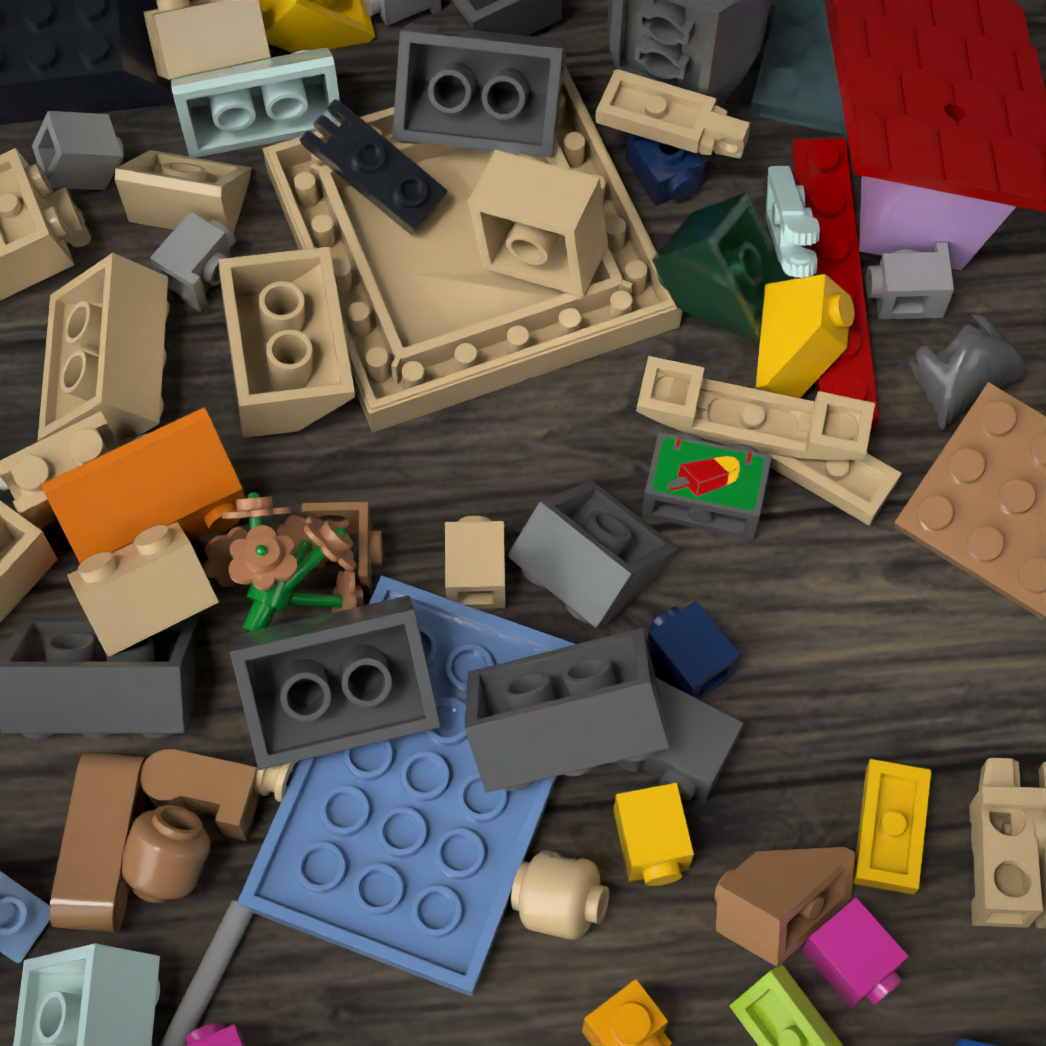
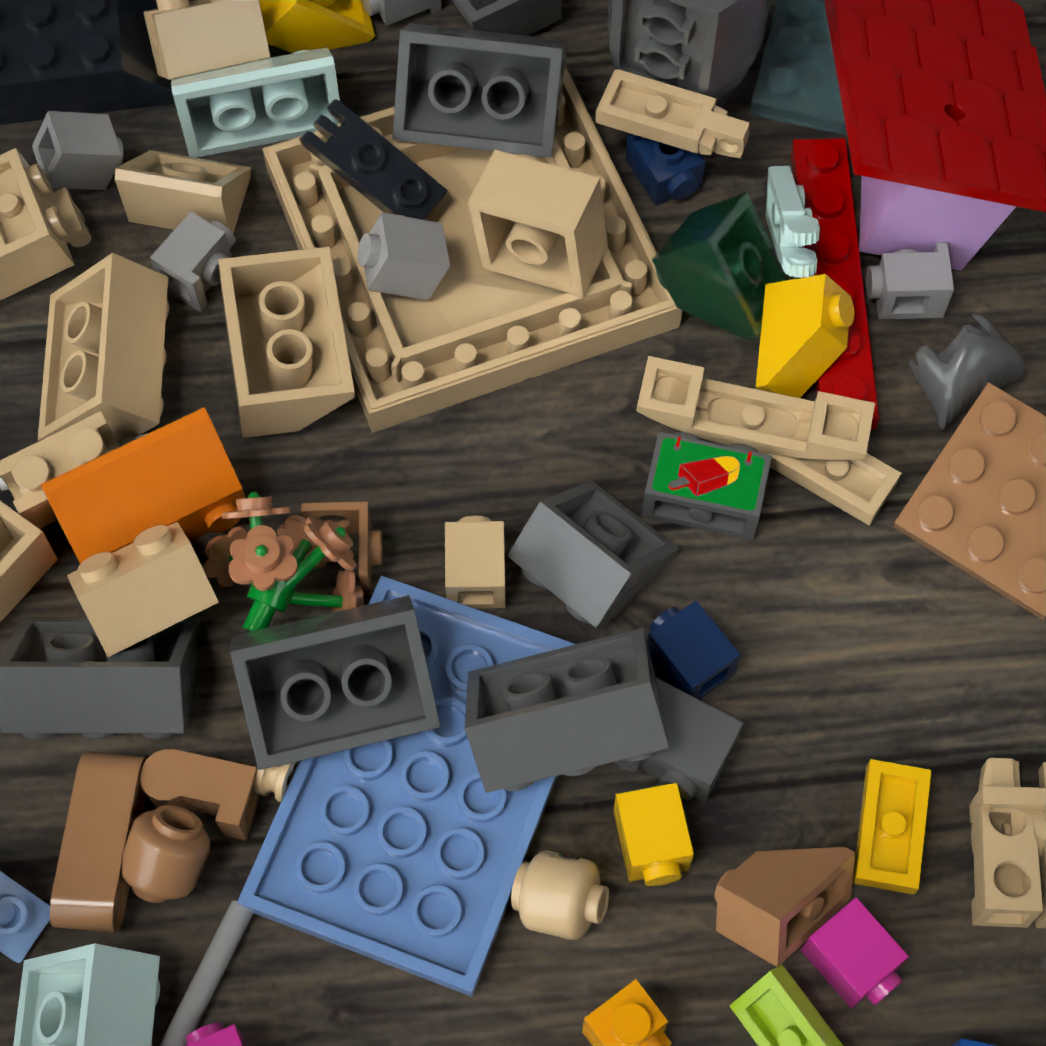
none -> light grey brick [358,212,450,300]

